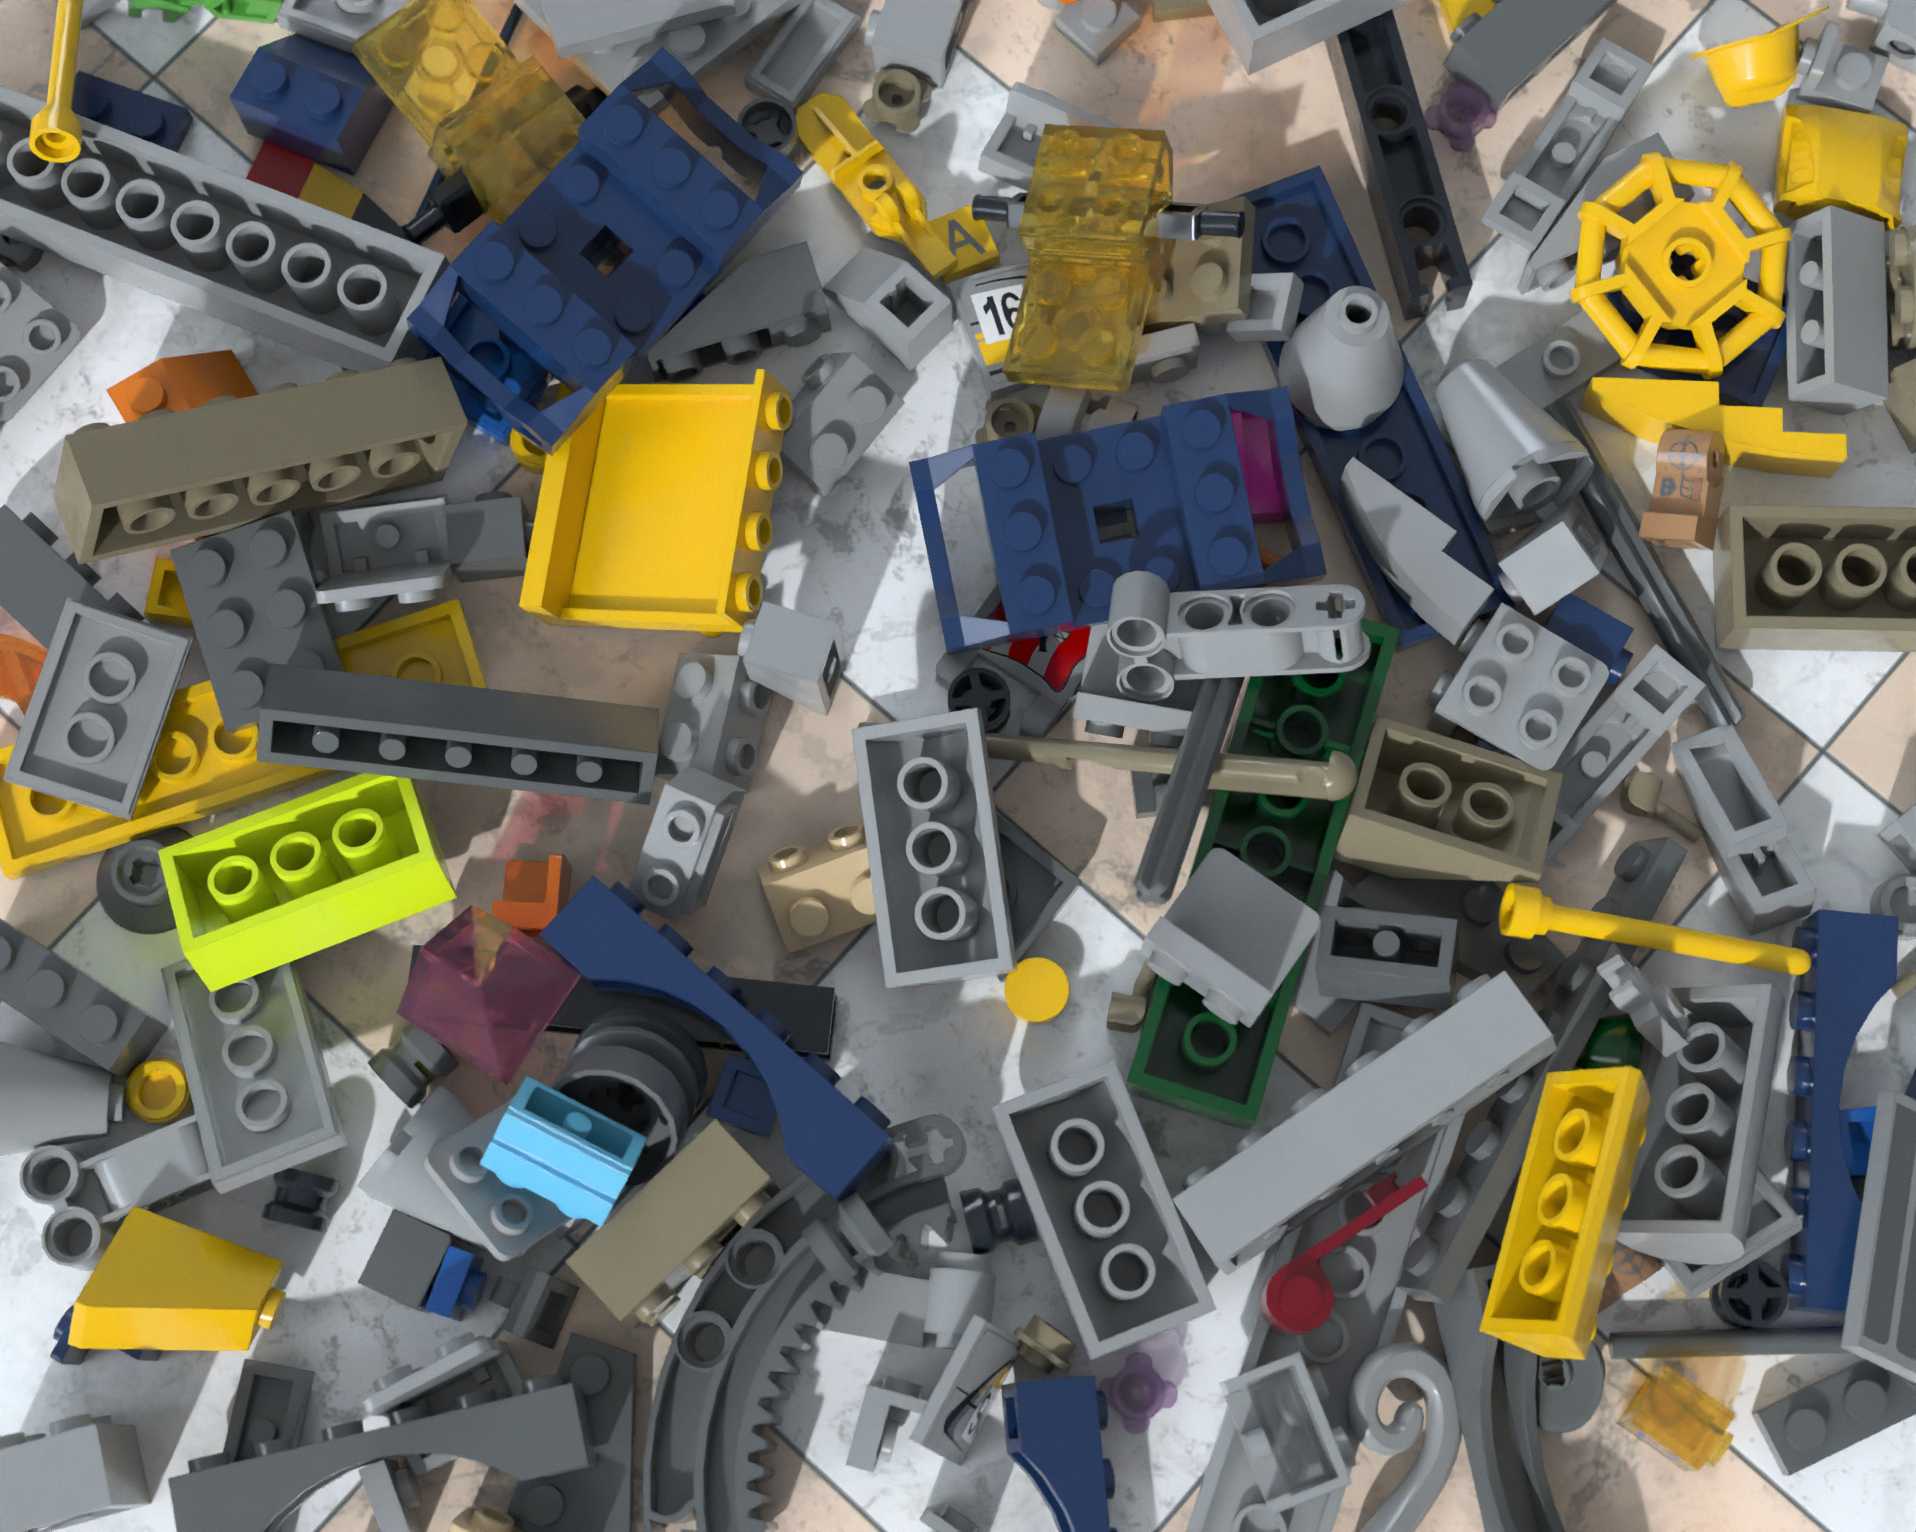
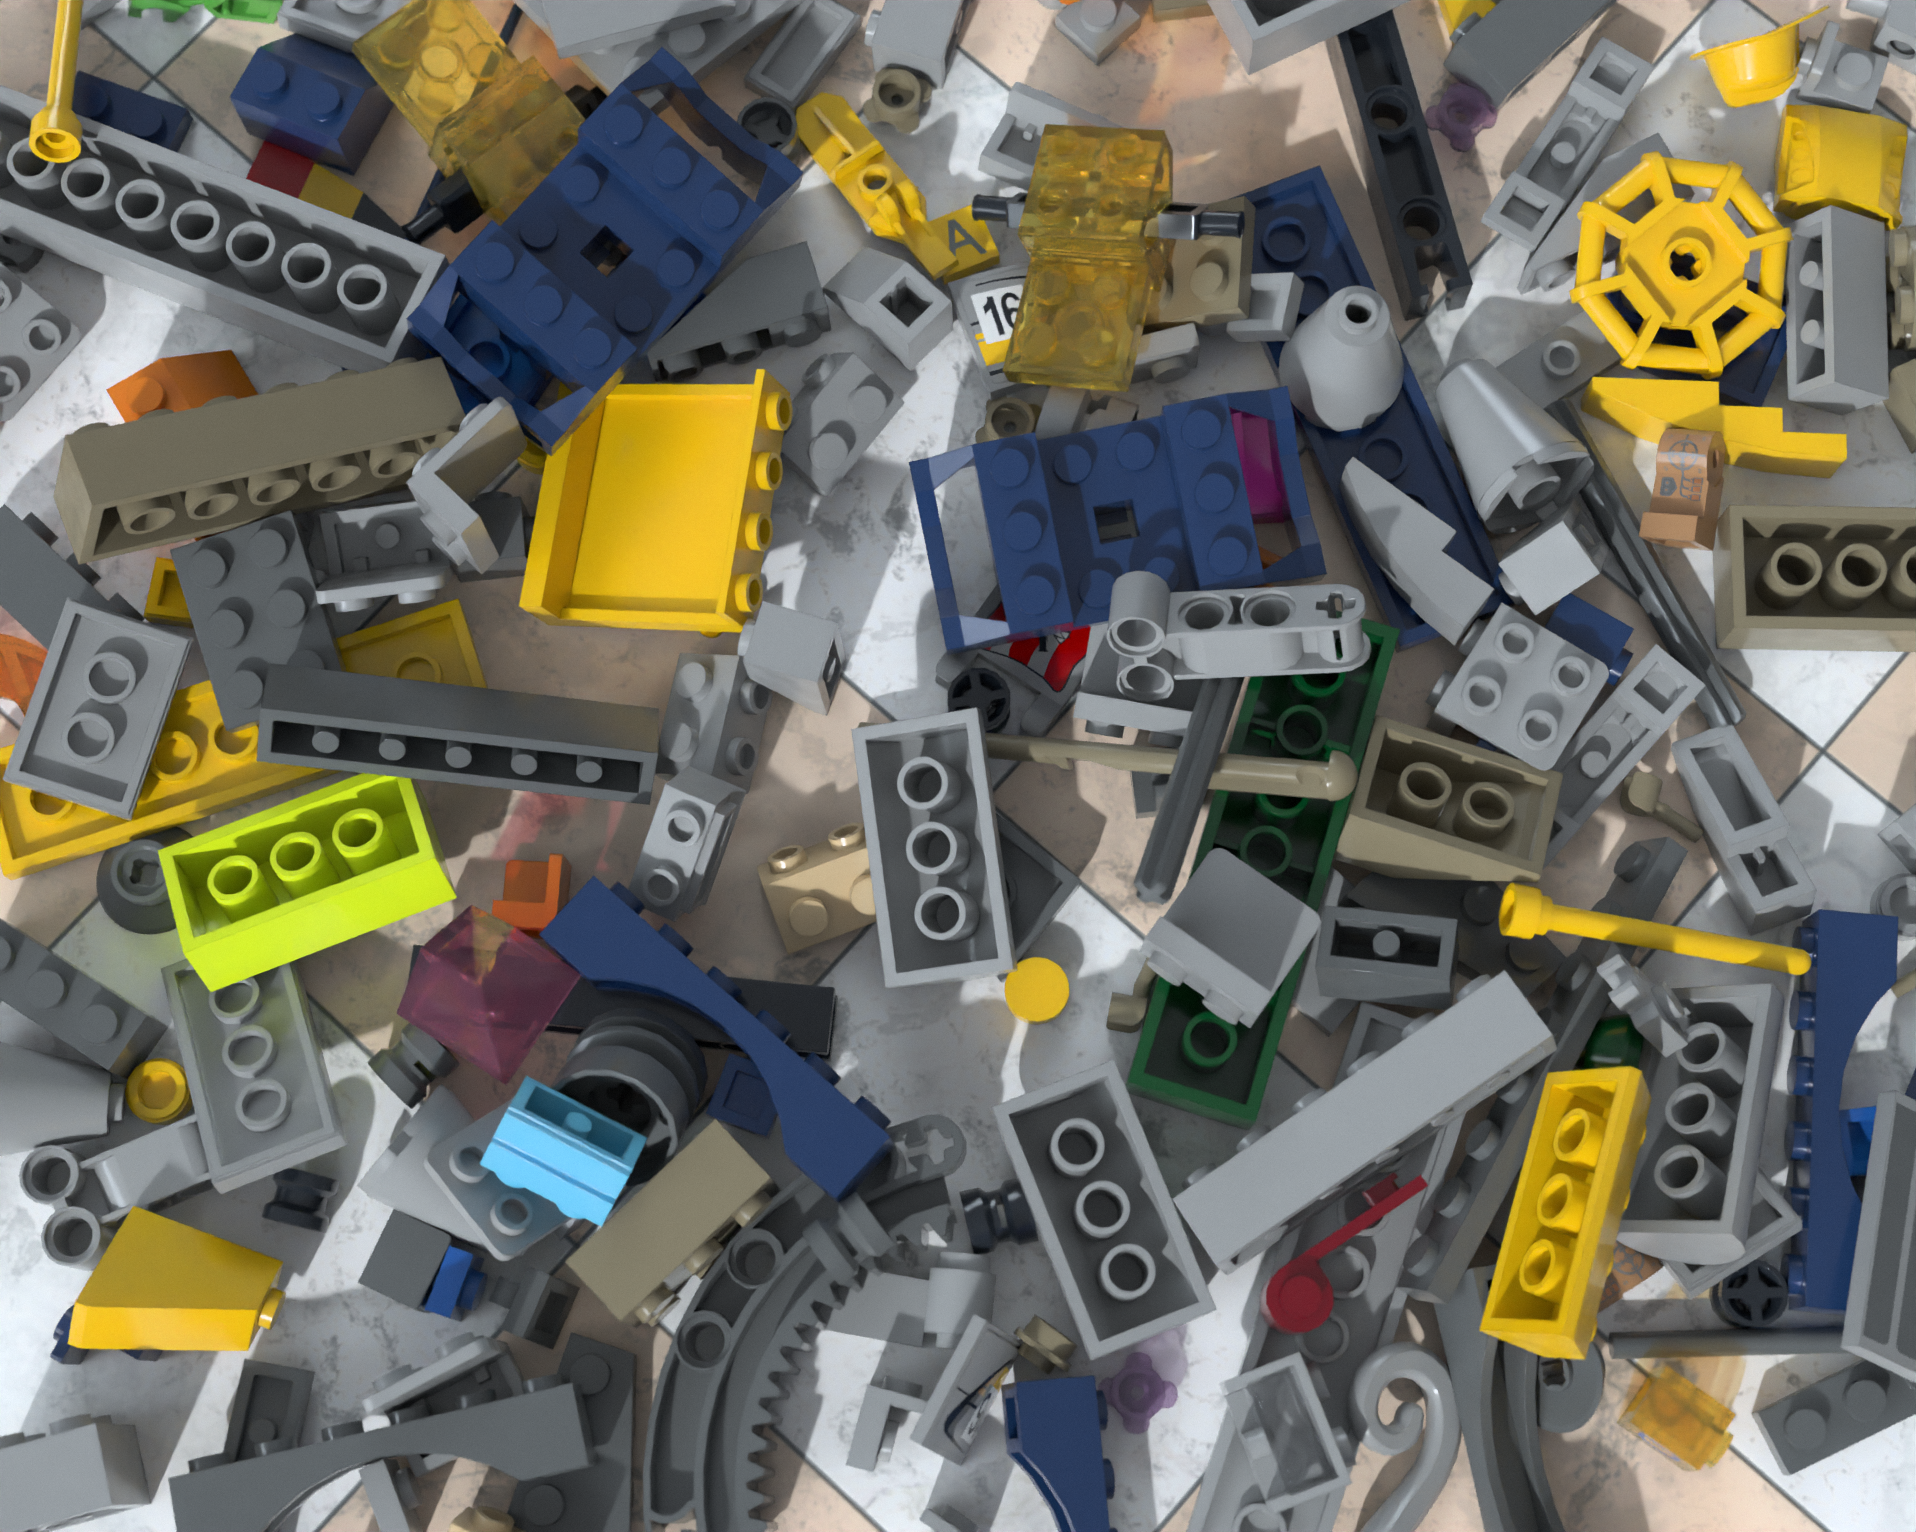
none -> light grey bracket [406,397,527,574]

